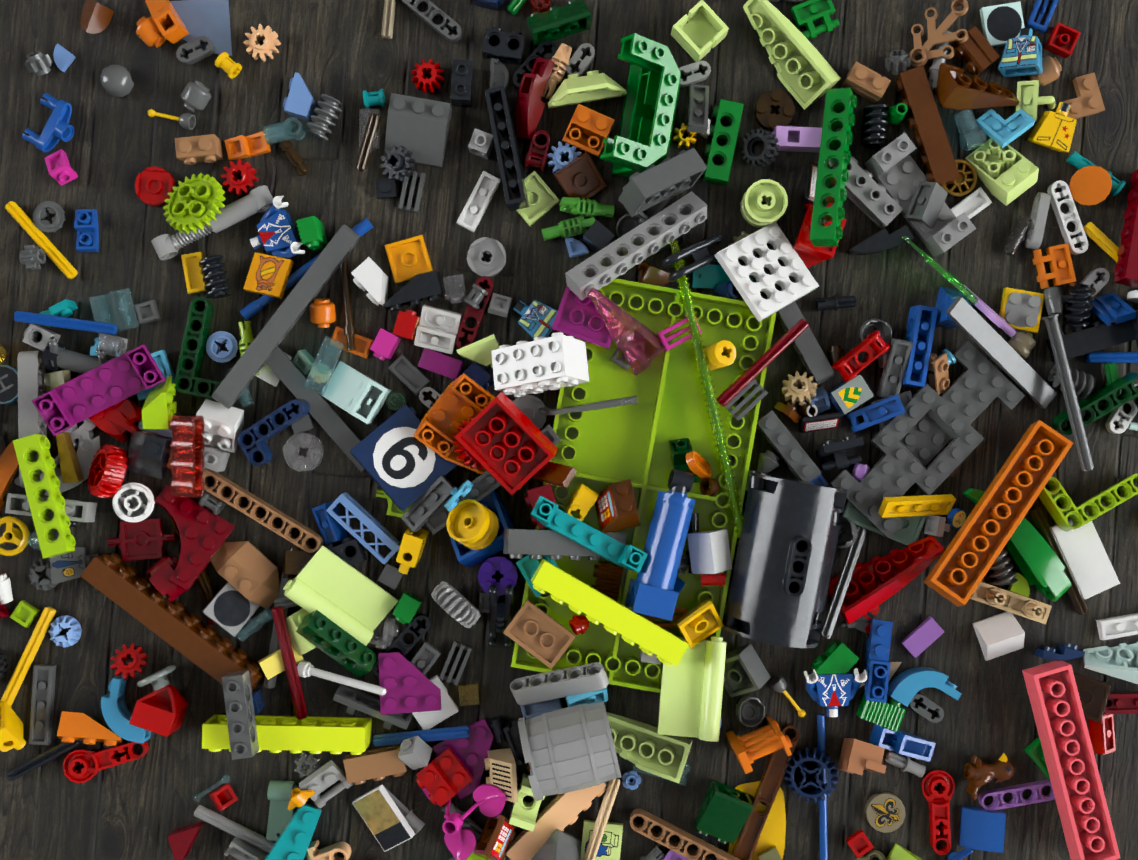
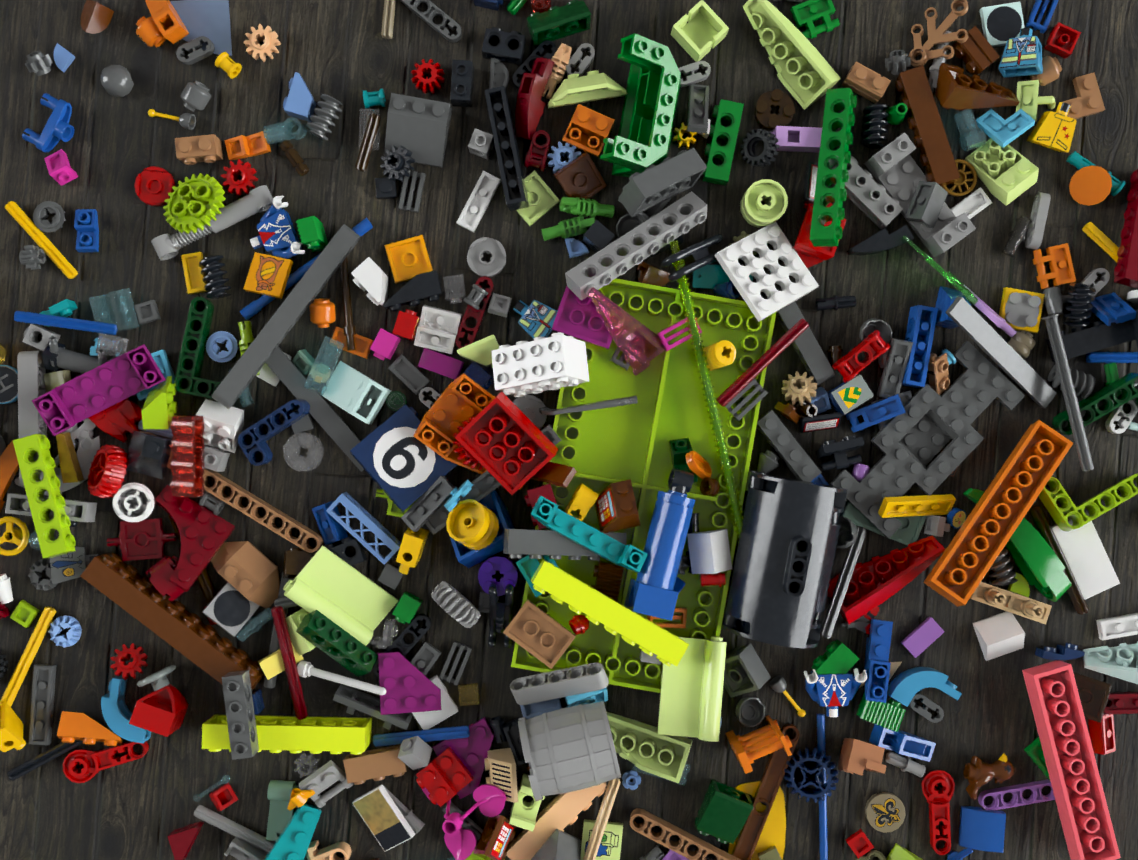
yellow slope [673,600,723,649] -> none
white beam [1047,180,1089,255] -> none

